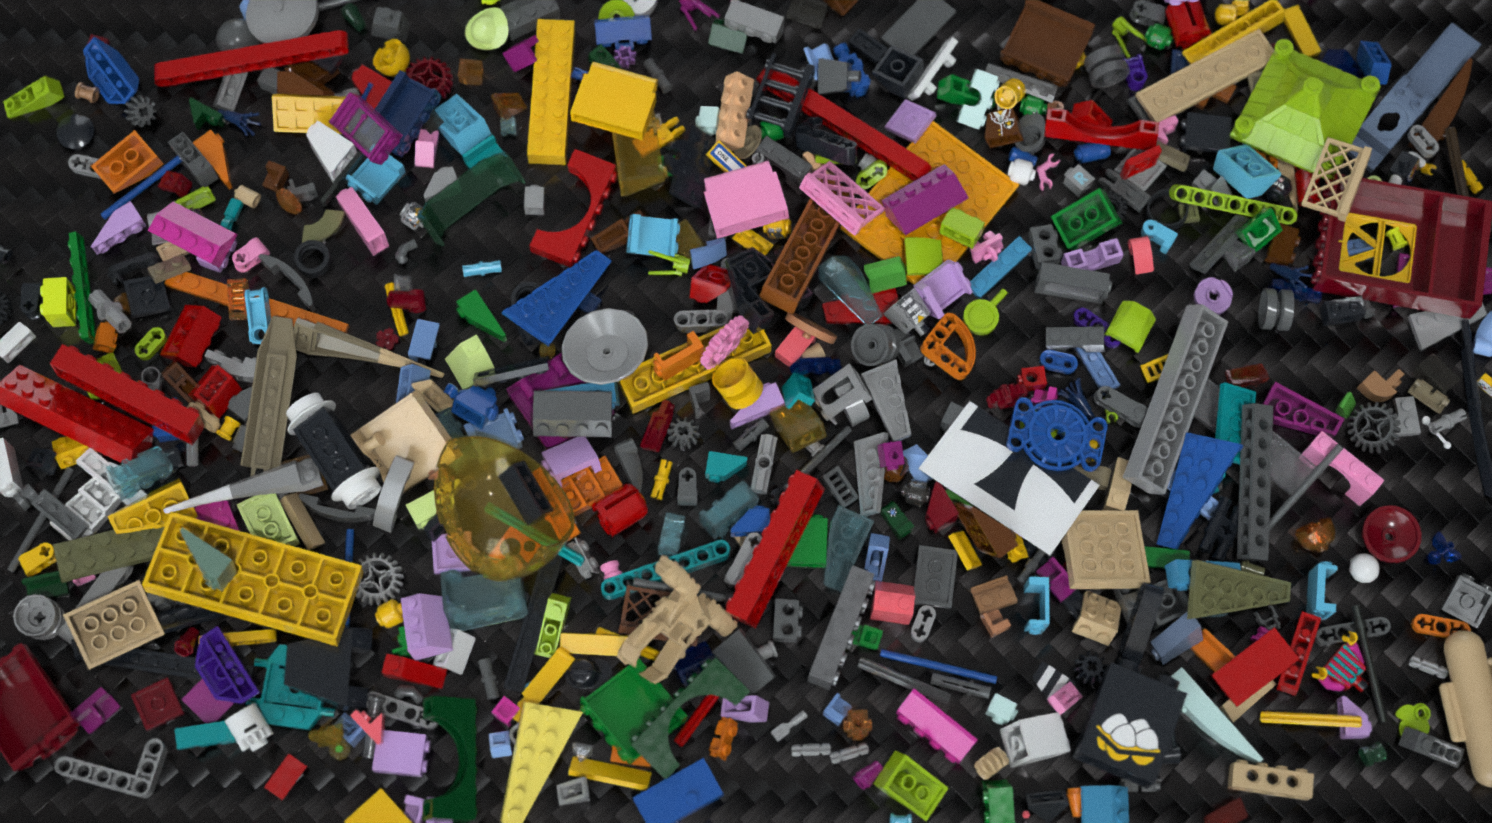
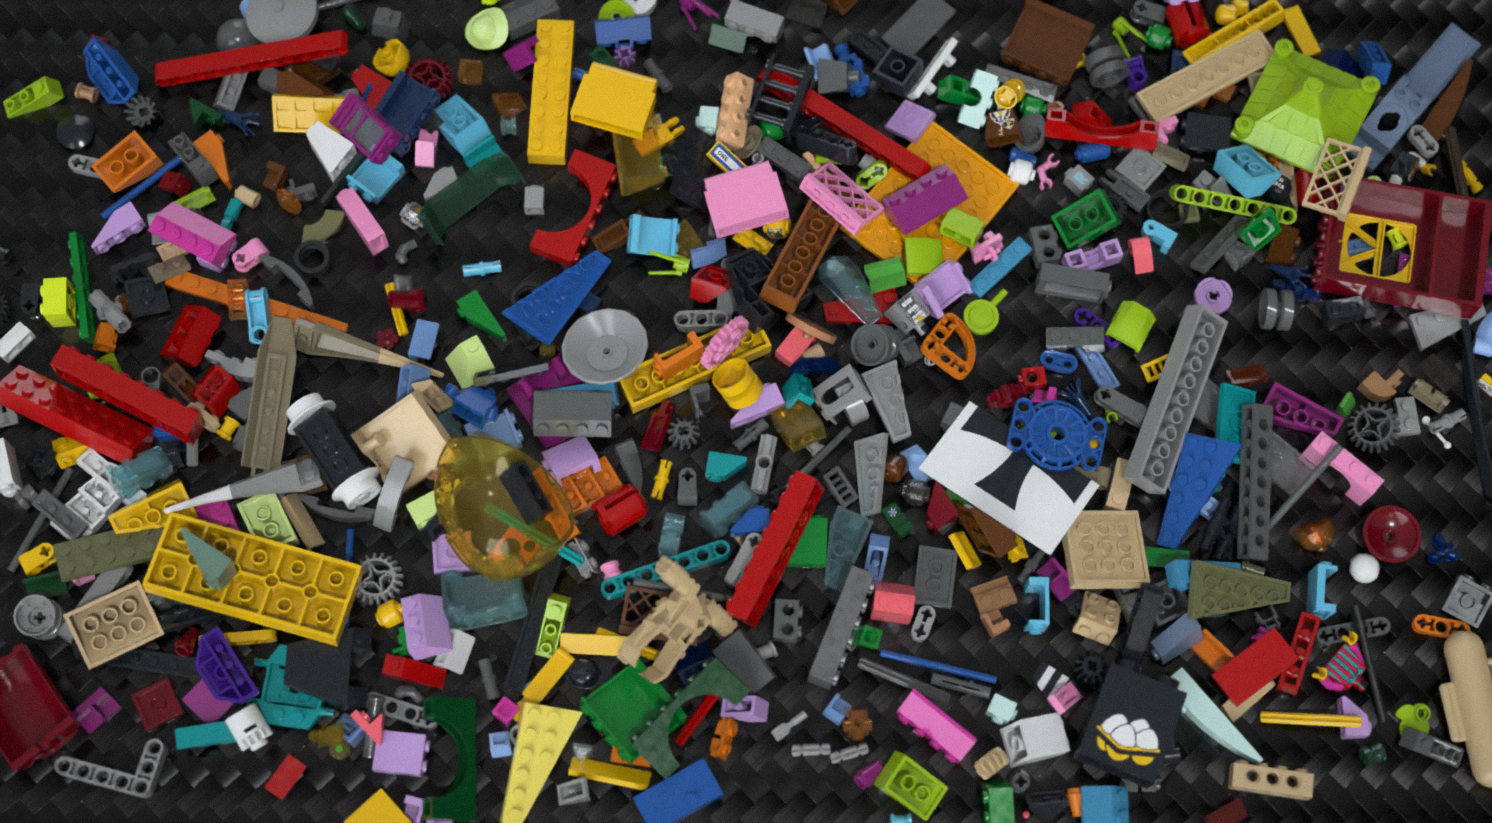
lime beam [135,327,167,361] -> none
magenta brick [877,441,905,471] -> none
red tile [1120,145,1162,180] -> none
light grey axle [1409,655,1448,679] -> none
none -> dark grey bush [1010,772,1030,793]

